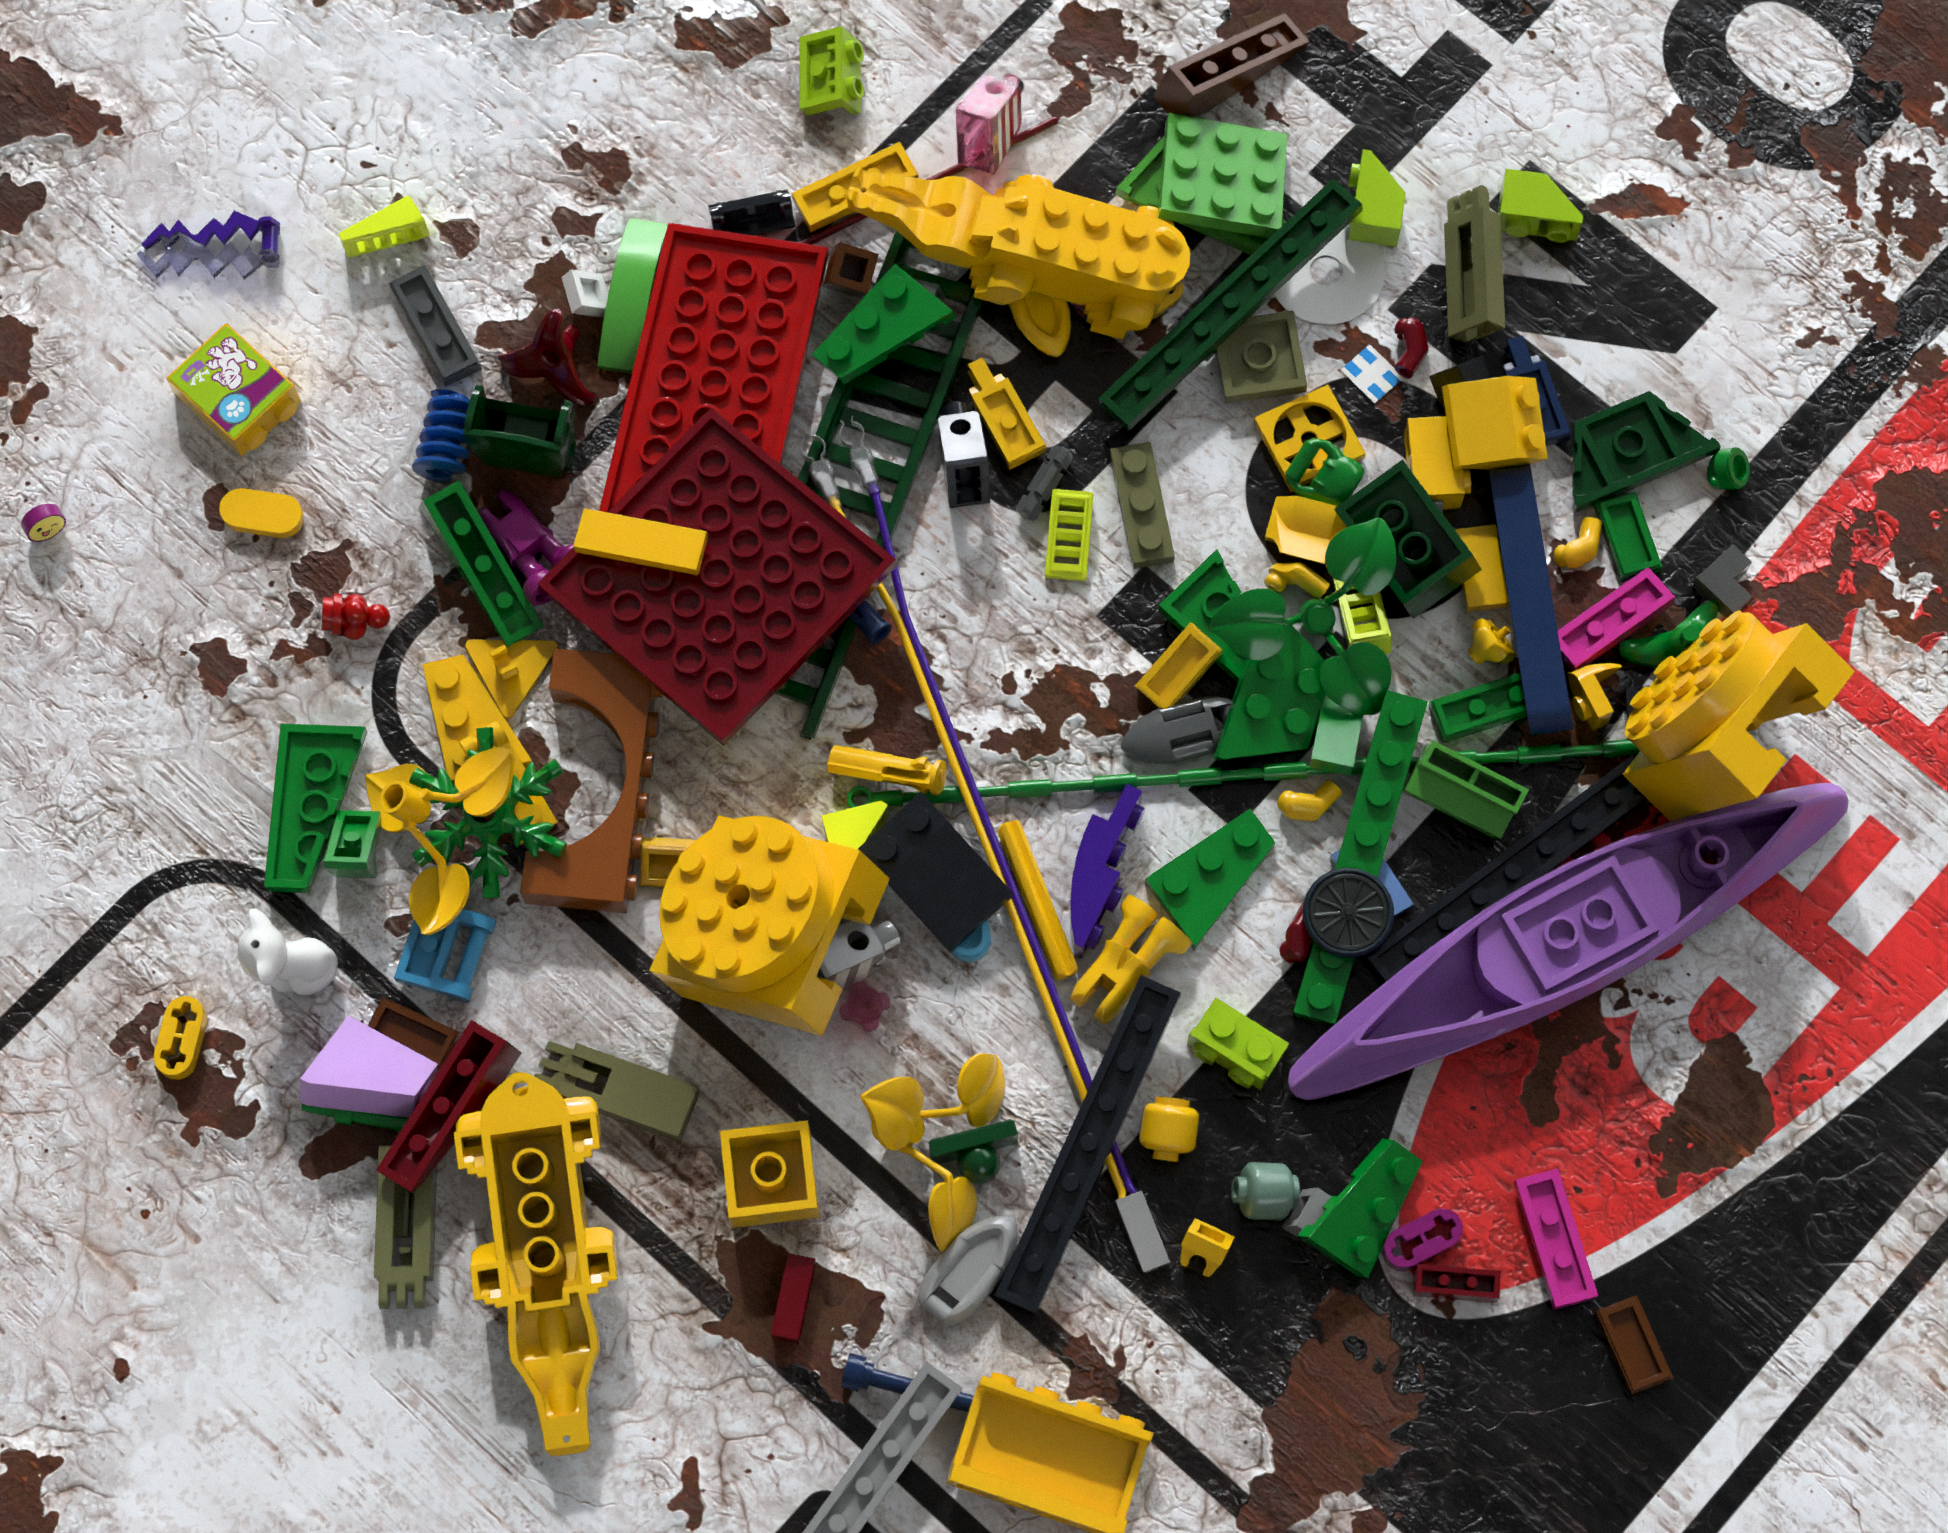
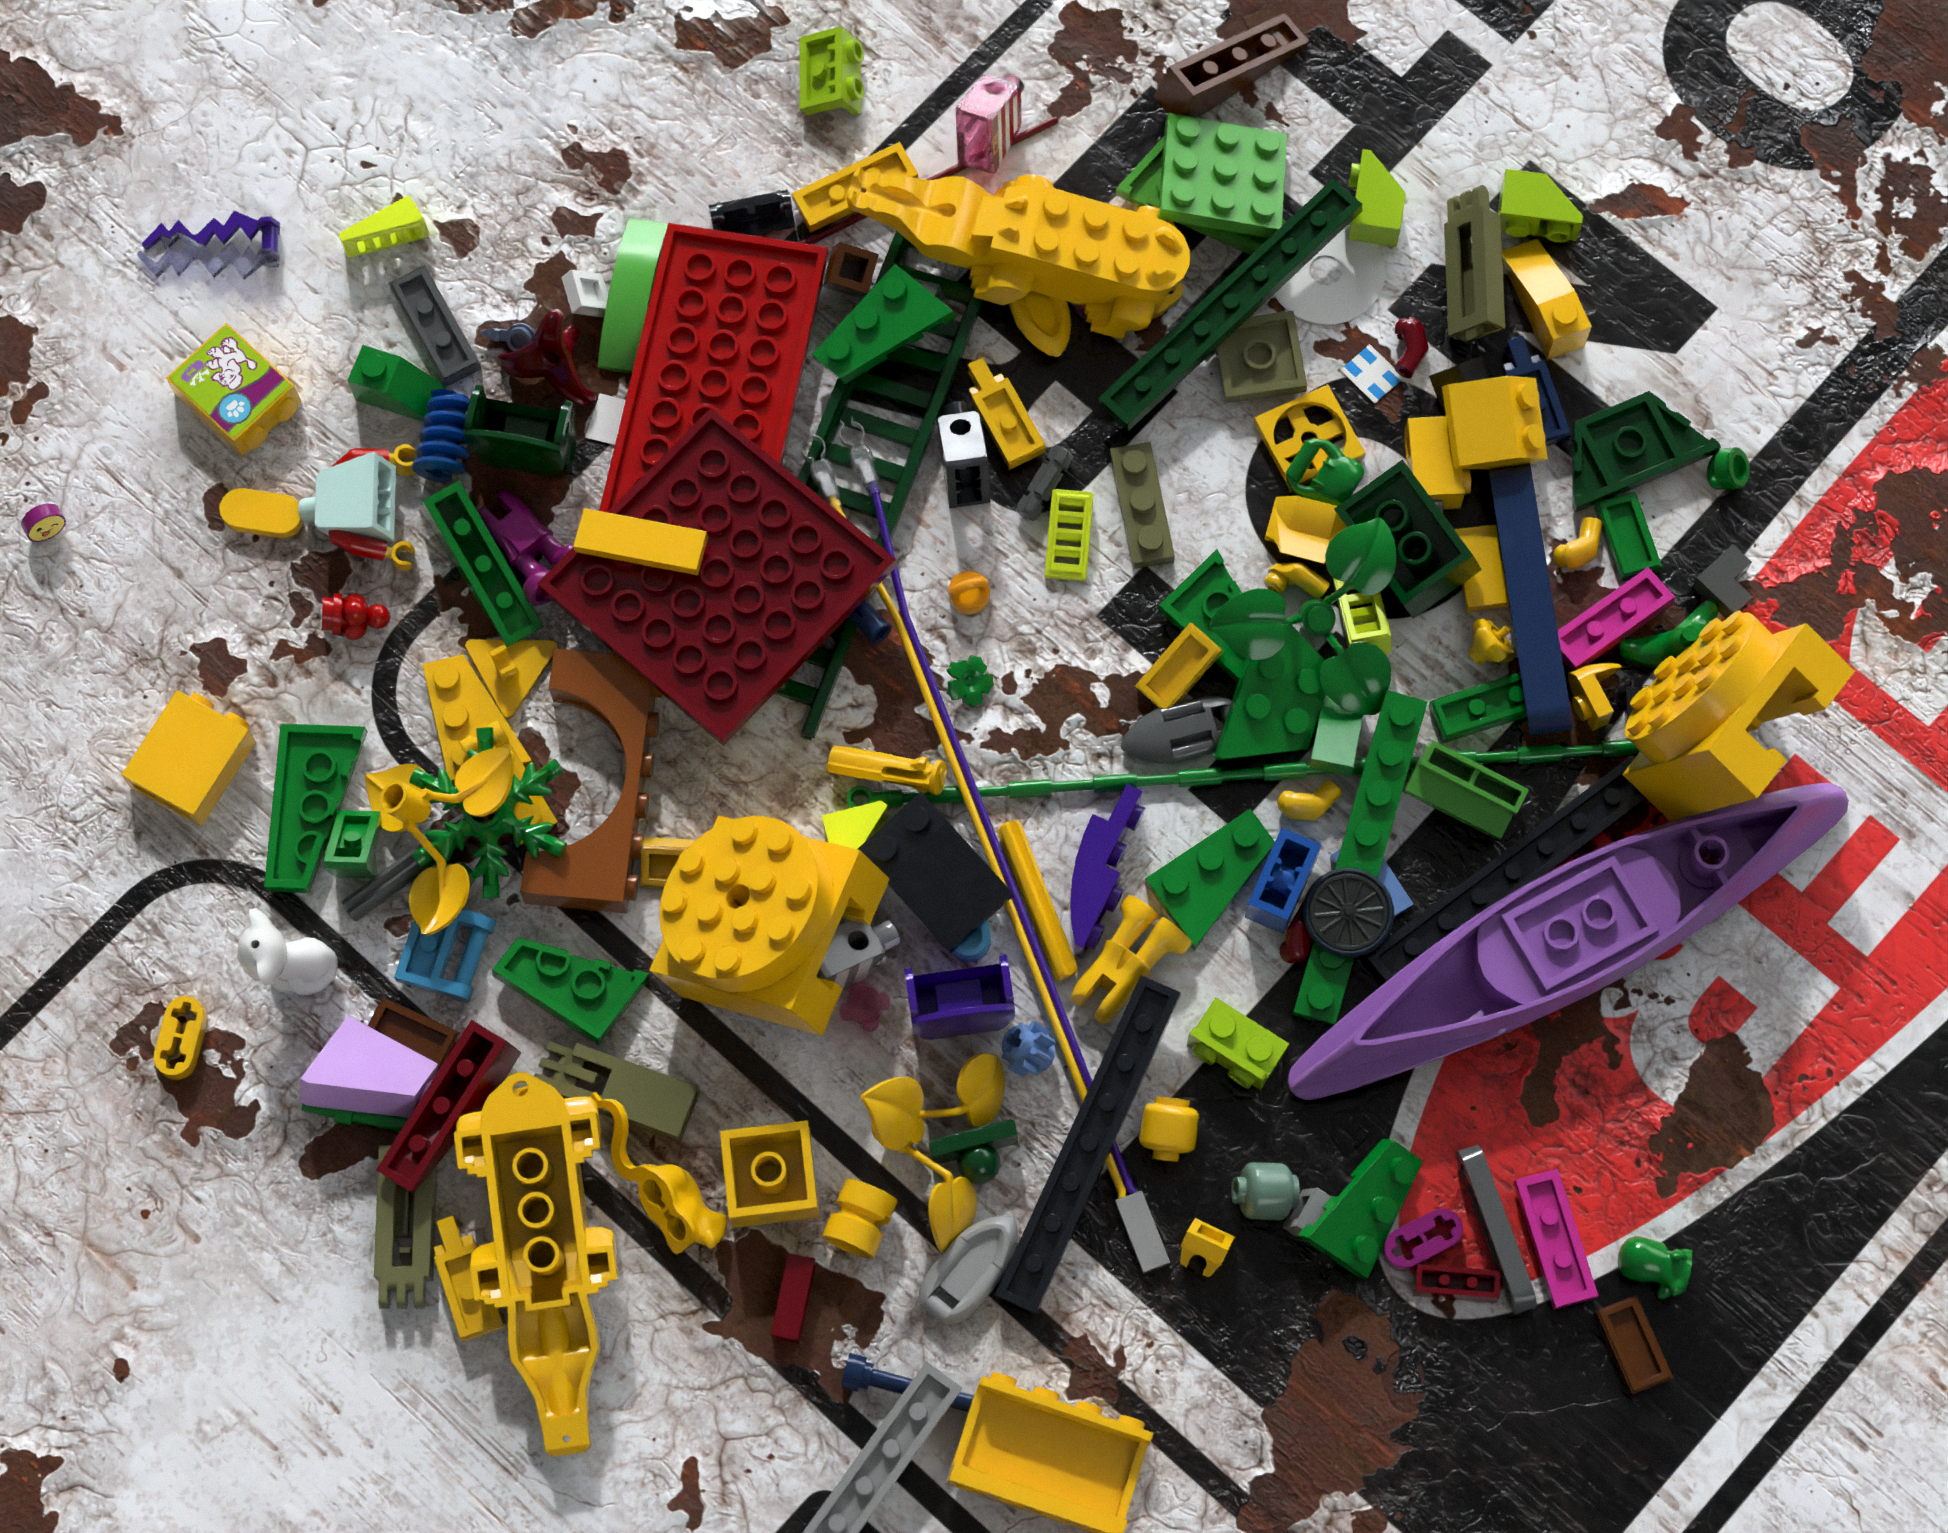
none -> yellow brick [121,690,256,827]
none -> light aqua torso [298,444,415,571]
none -> dark grey axle [342,813,489,921]
none -> green slope [347,345,447,422]
none -> yellow hinge [434,1216,505,1343]
none -> sand blue piece [481,323,535,351]
none -> green wing [492,937,649,1046]
none -> white sticker [585,393,626,445]
none -> yellow animal [589,1092,727,1254]
none -> yellow wheel [822,1179,898,1259]
none -> dark purple piece [904,954,1015,1040]
none -> green plant [946,655,994,707]
none -> light orange tile [948,571,990,615]
none -> medium blue gear [1002,1021,1055,1077]
none -> blue brick [1244,827,1322,934]
none -> dark grey beam [1456,1145,1537,1314]
none -> yellow slope [1502,239,1592,360]
none -> green animal [1618,1236,1692,1299]

